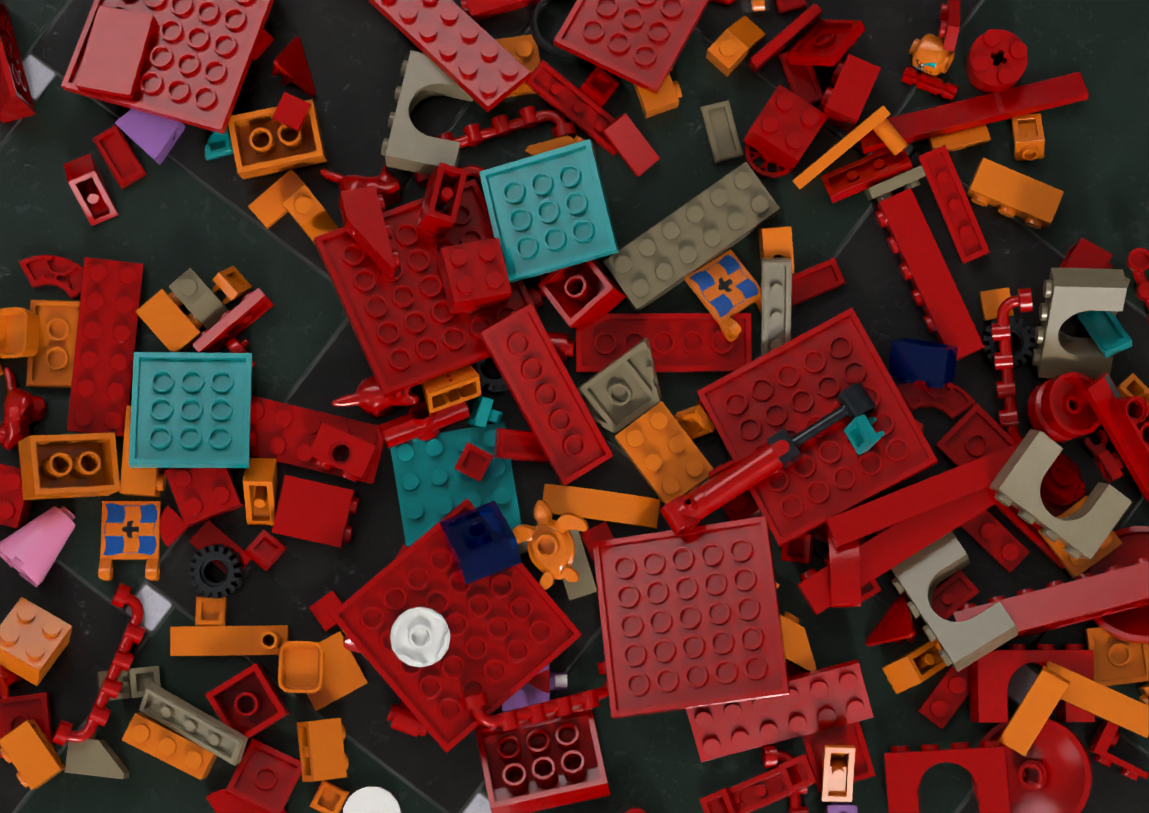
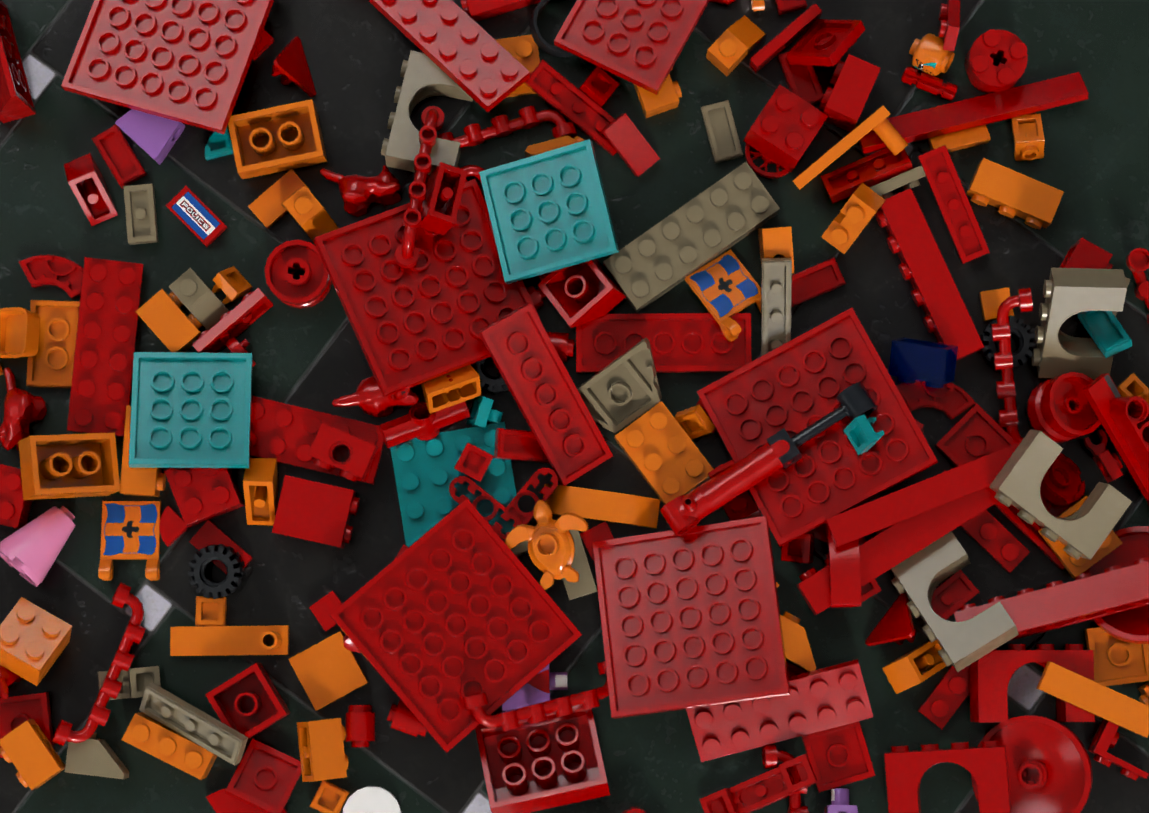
tile [75,5,156,99] -> none
red tile [244,530,287,571] -> none
red tile [272,92,312,132] -> none
orange piece [278,641,324,693] -> none
red slope [338,185,399,278] -> none
white tile [390,607,451,667] -> none
red brick [437,237,512,314] -> none
clear blue slope [439,501,522,585] -> none
slope [821,745,855,802] -> none
orange tile [999,666,1070,756] -> none
none -> dark tan plate [123,183,159,245]
none -> tile [165,186,228,247]
none -> red wheel [264,239,332,309]
none -> red brick [345,705,375,748]
none -> red bar [395,106,445,268]
none -> red beam [449,468,559,540]
none -> orange brick [821,183,886,254]

